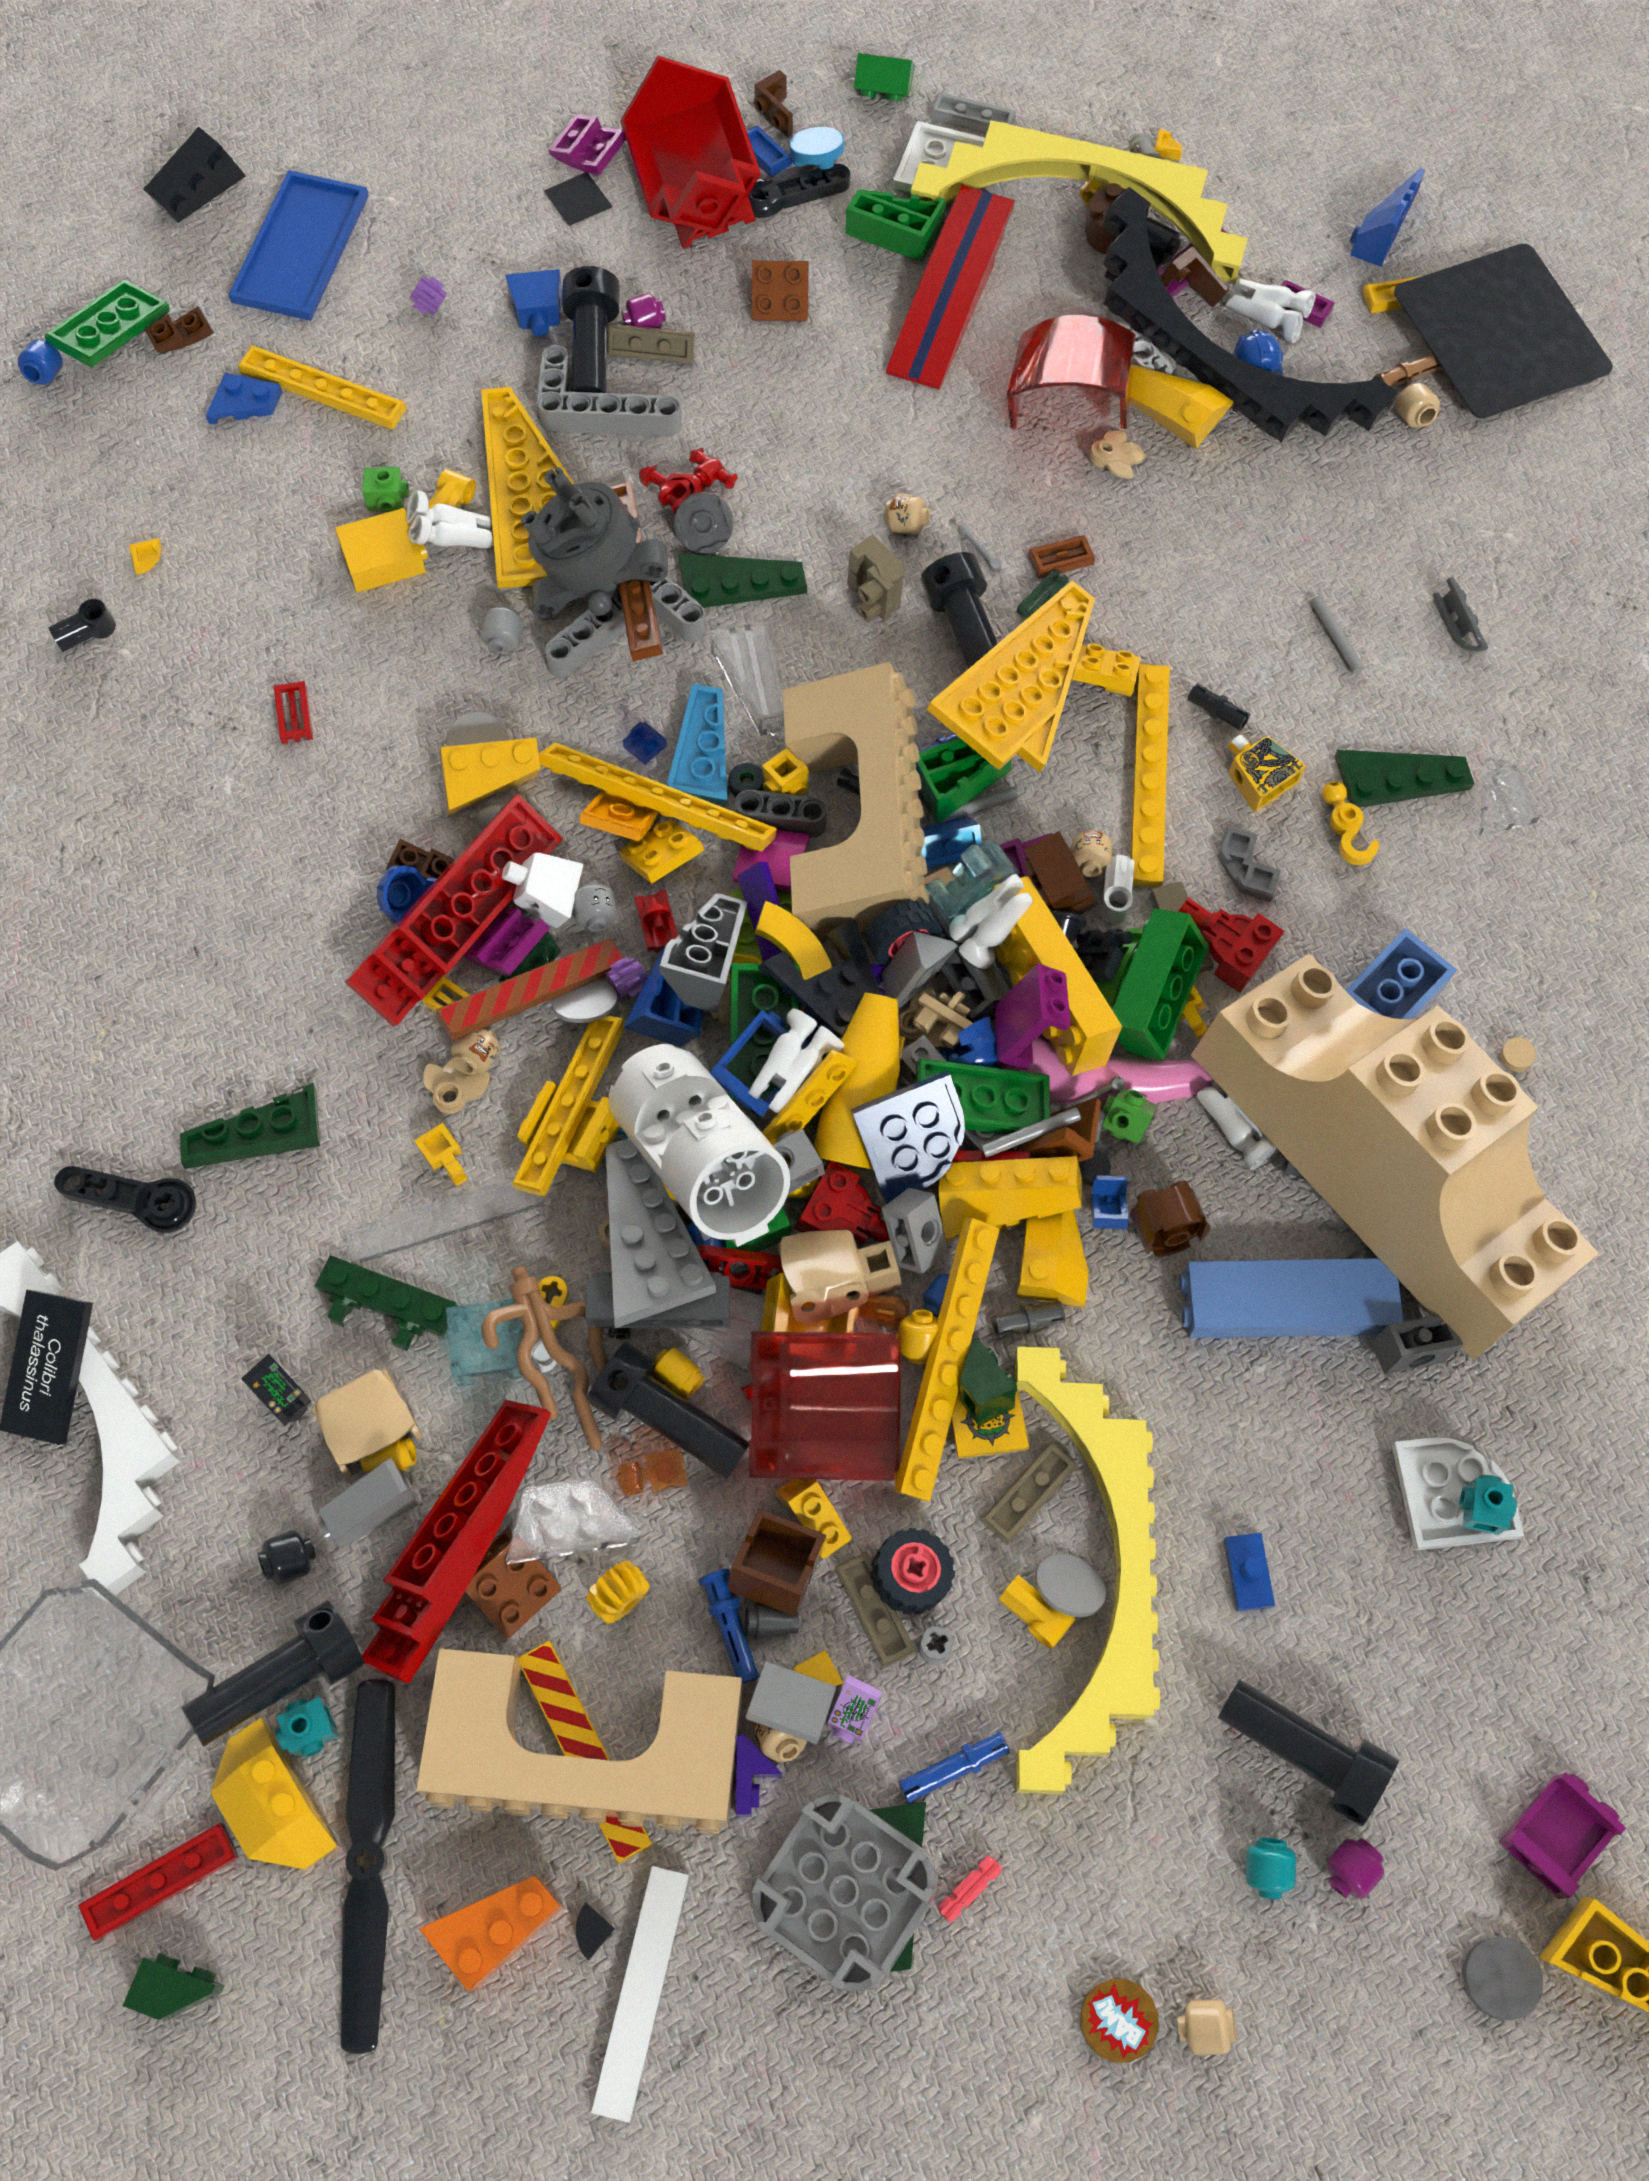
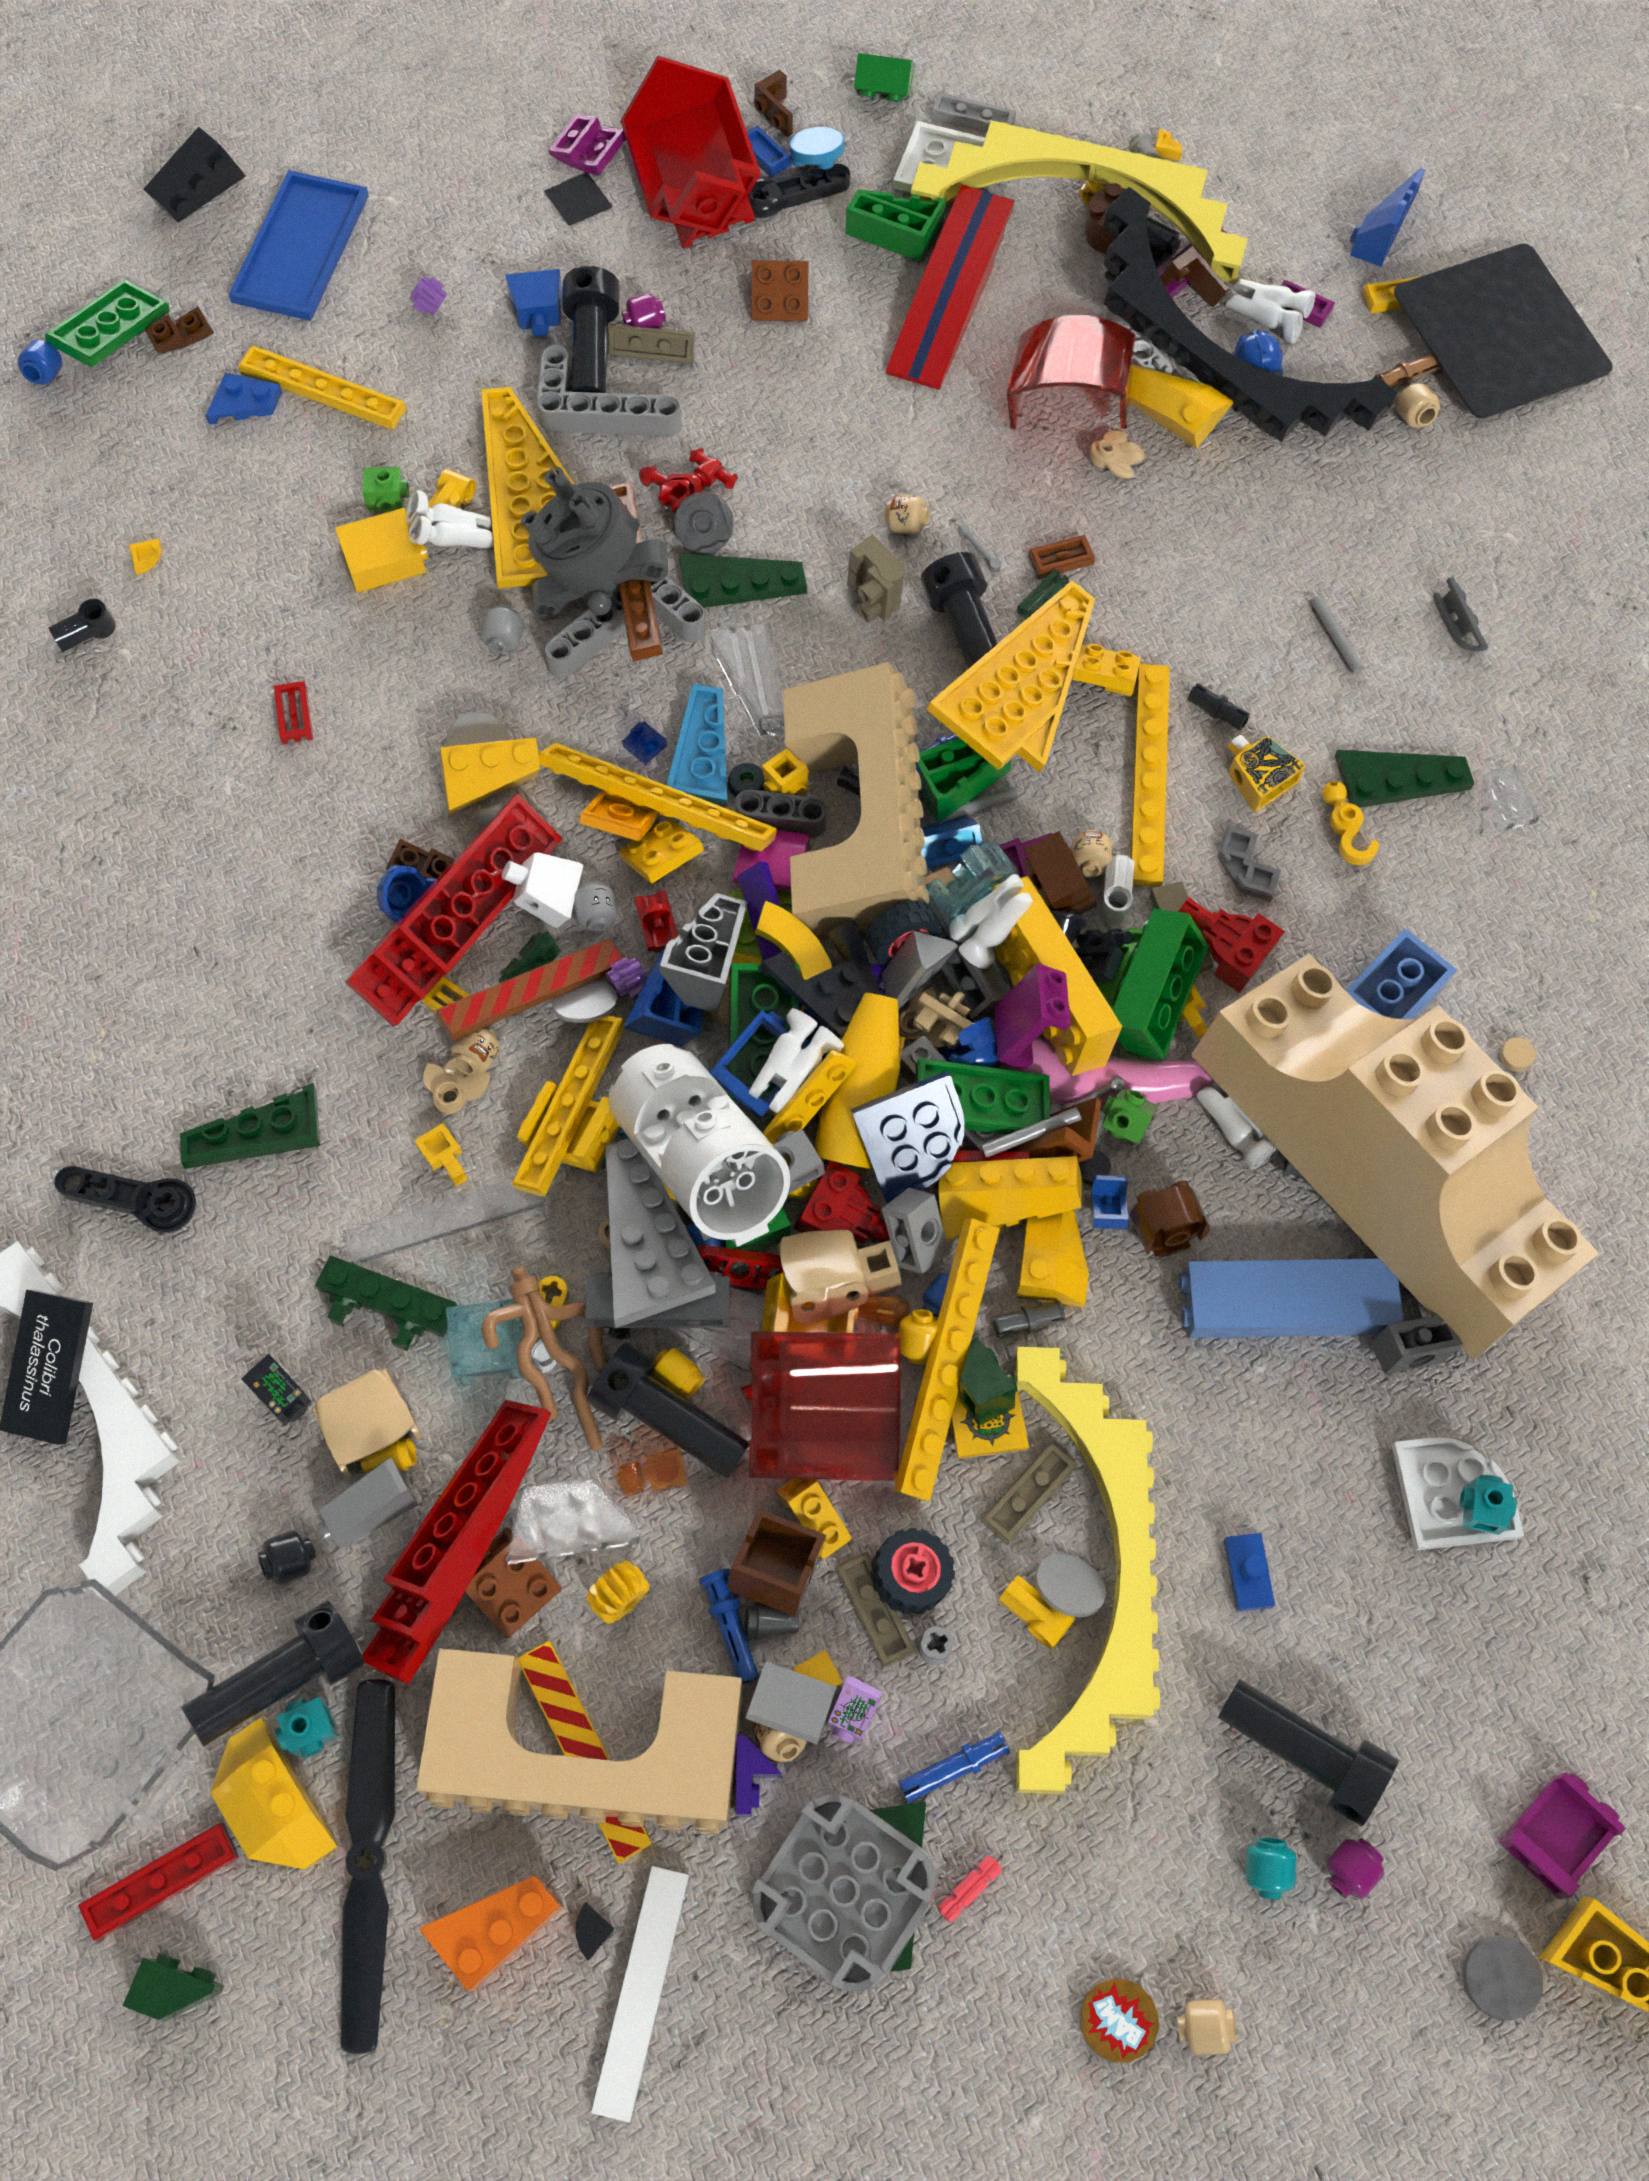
magenta slope [463,908,550,976] -> none

